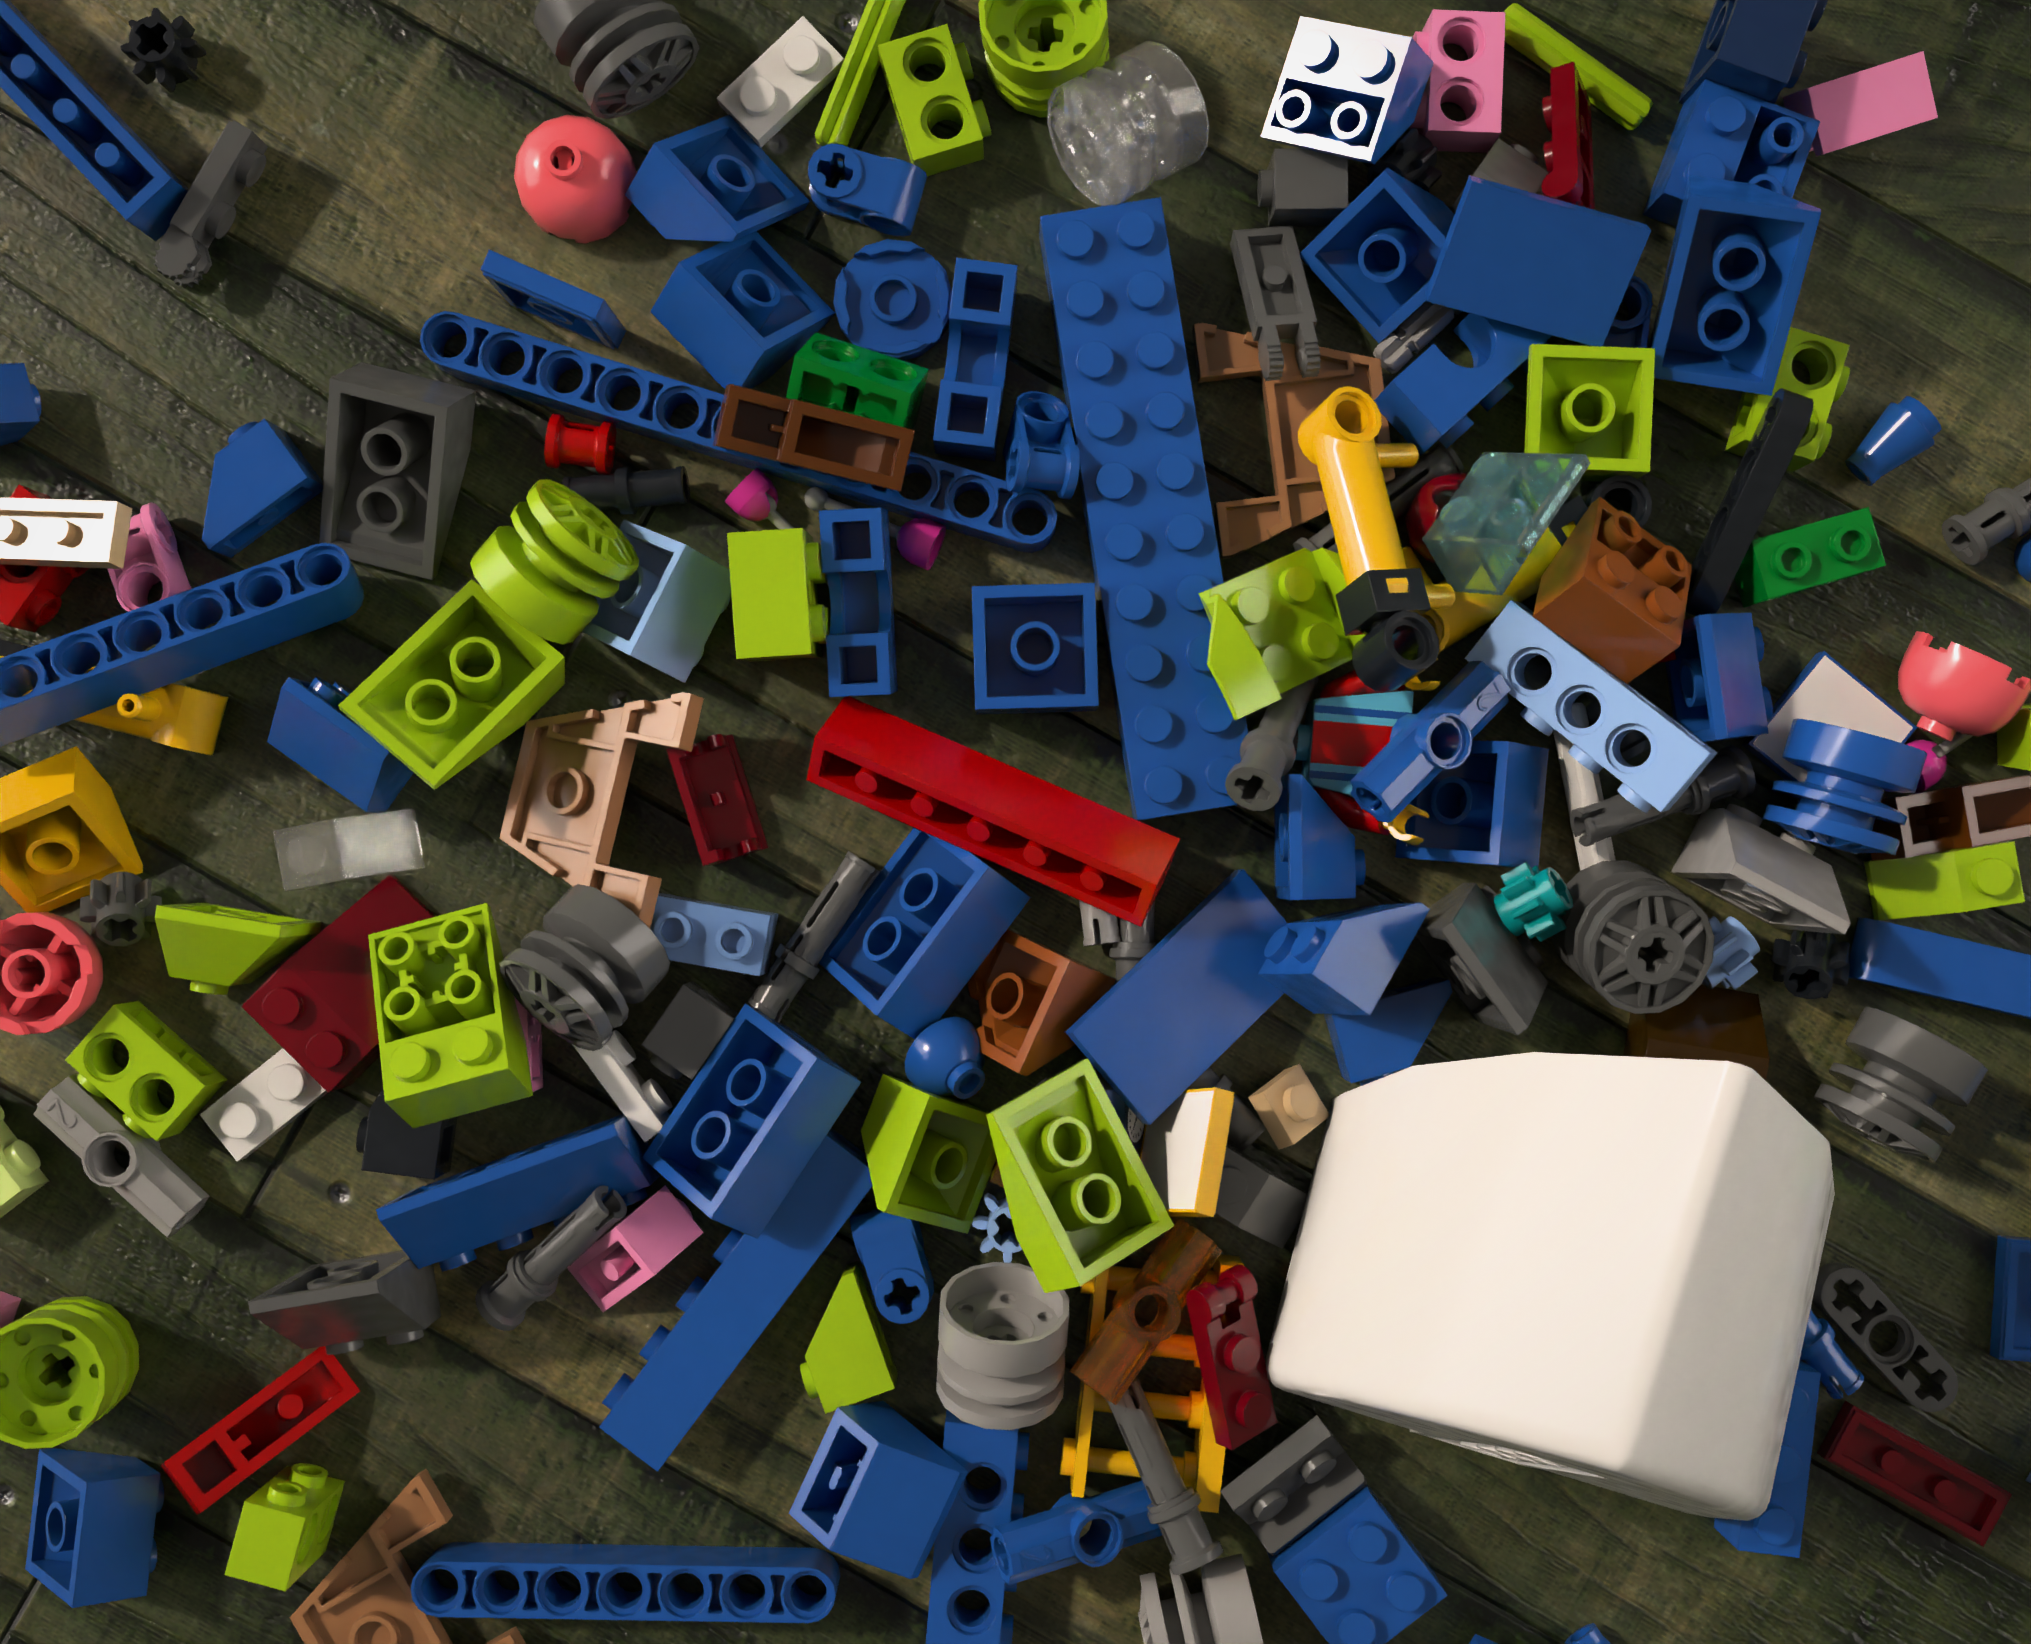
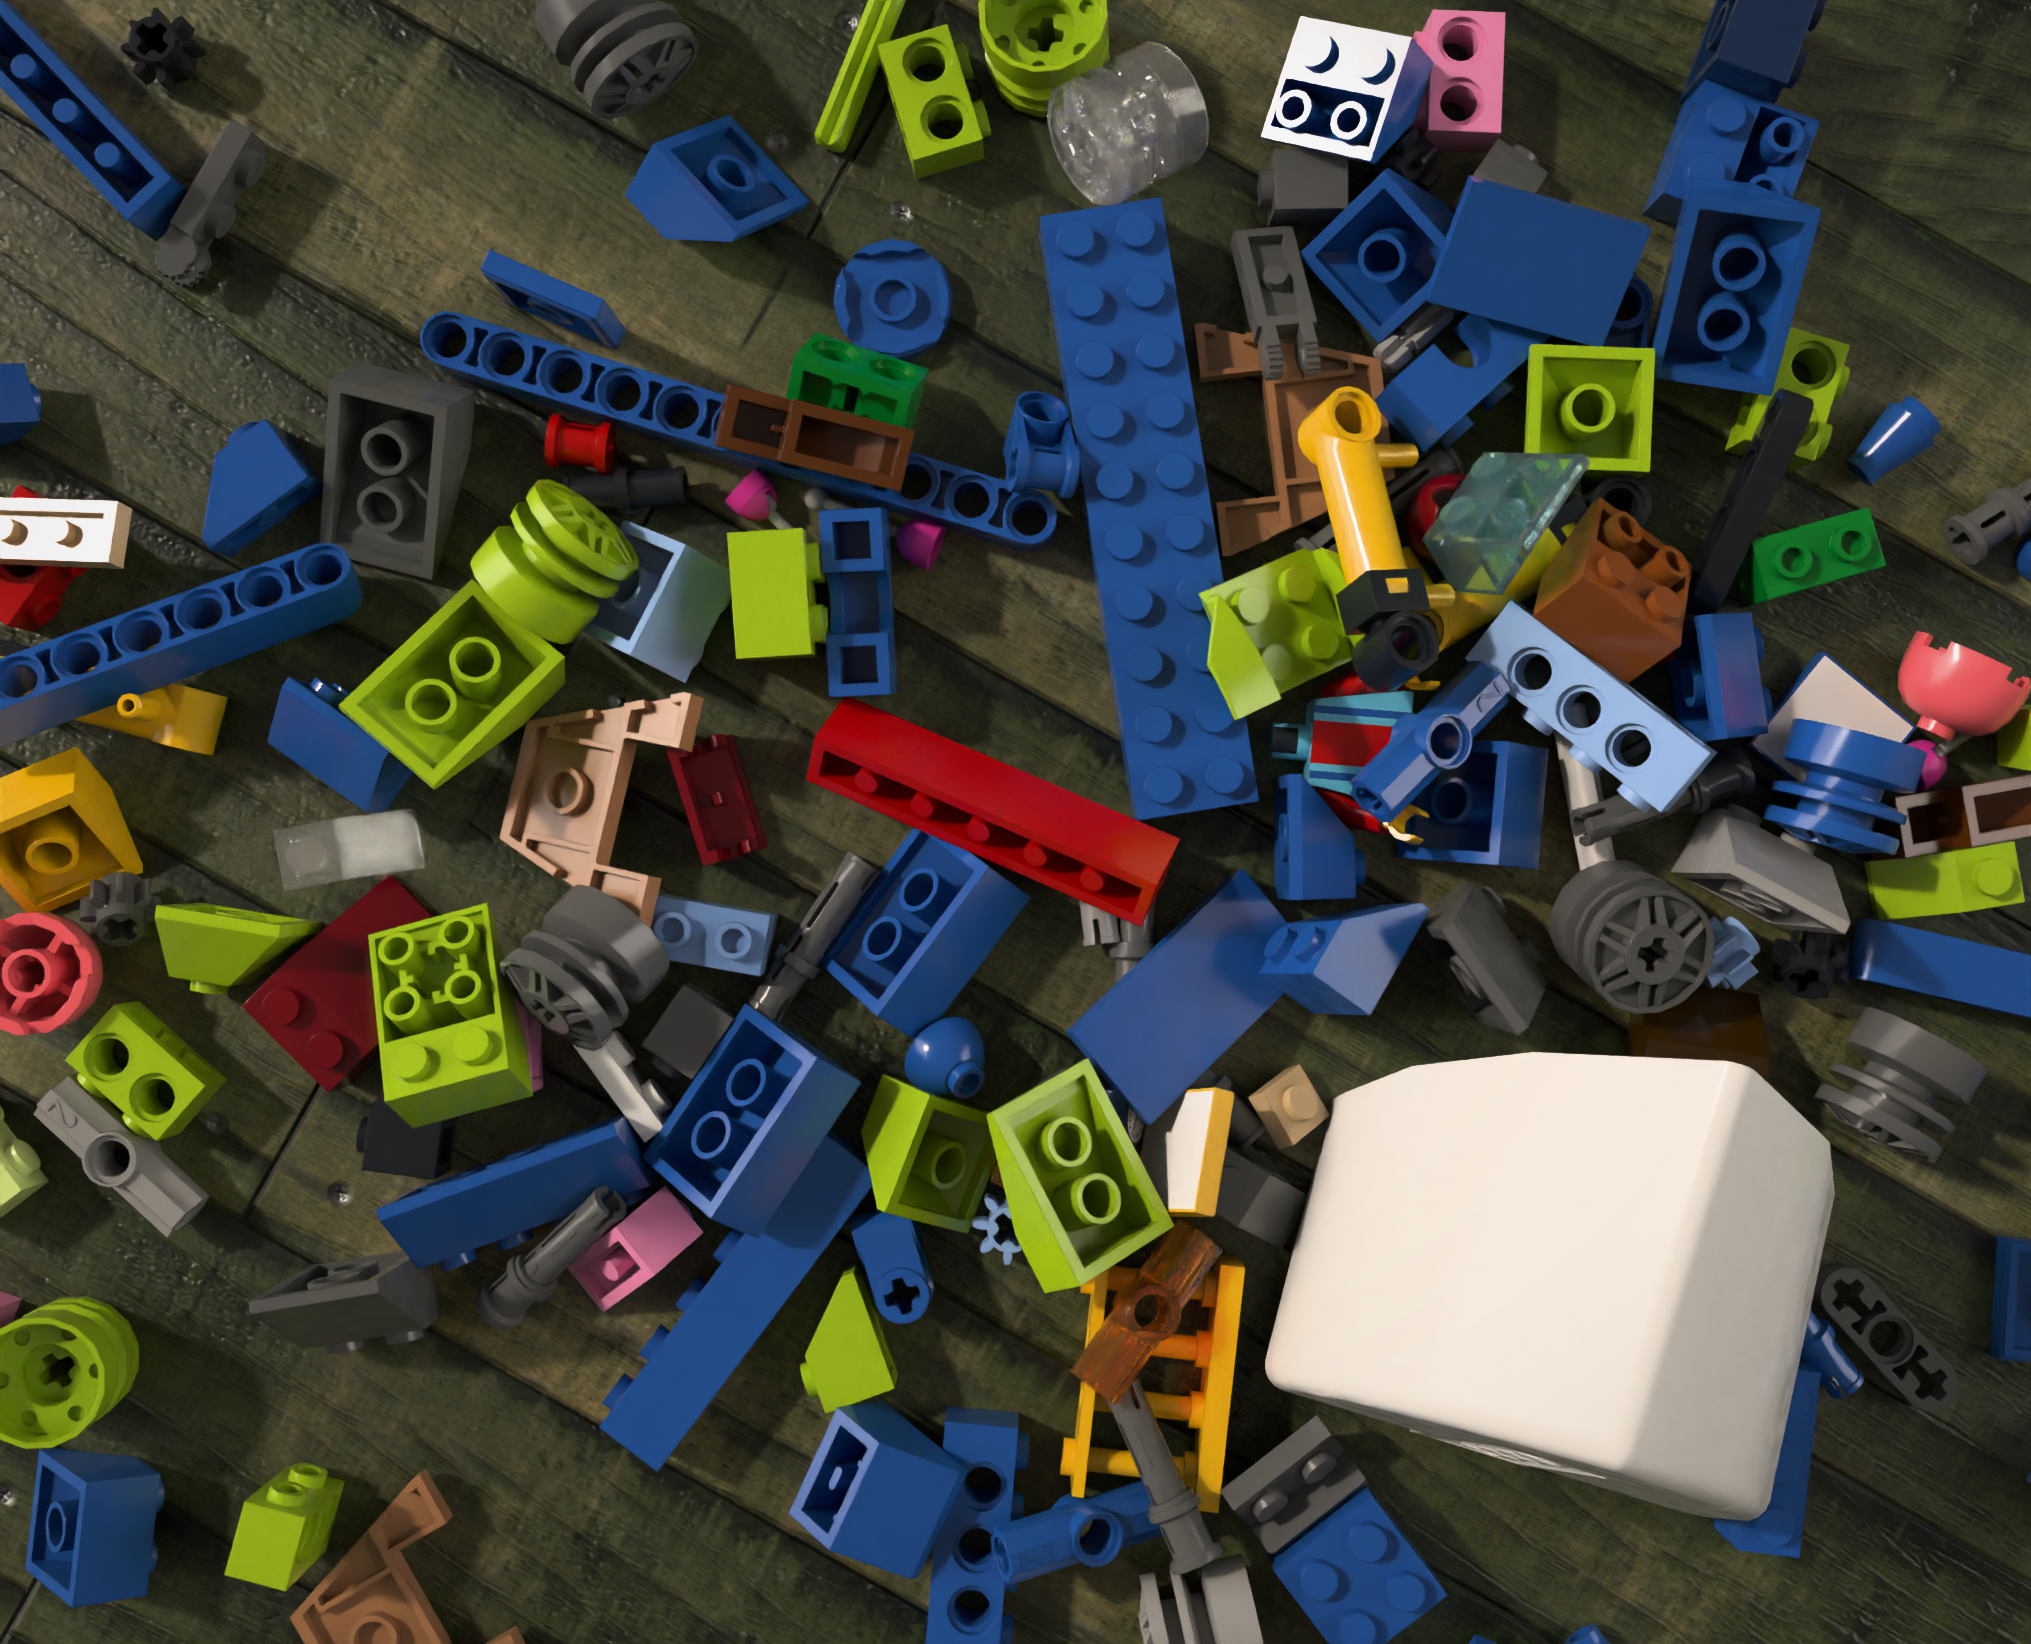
bright pink piece [107,503,192,612] -> none
red slope [161,1346,360,1514] -> none
white plate [200,1048,328,1162] -> none
blue beam [411,1542,841,1623] -> none
coral cylinder [514,115,637,244] -> none
blue slope [650,231,835,389] -> none
white plate [717,16,844,148] -> none
blue piece [808,143,927,237] -> none
blue arch [933,257,1017,462] -> none
light grey wheel [936,1262,1069,1430] -> none
dark orange slope [968,929,1116,1076] -> none
blue brick [972,583,1099,715] -> none
dark red plate [1186,1264,1277,1450] -> none
dark grey pin [1225,676,1319,811] -> none
blue slope [1324,977,1453,1086] -> none
teal gear [1494,862,1573,942] -> none
lime axle [1504,3,1653,130] -> none
dark red plate [1541,62,1595,210] -> none
bright pink hinge [1783,51,1938,156] -> none
dark red tile [1817,1401,2012,1547] -> none

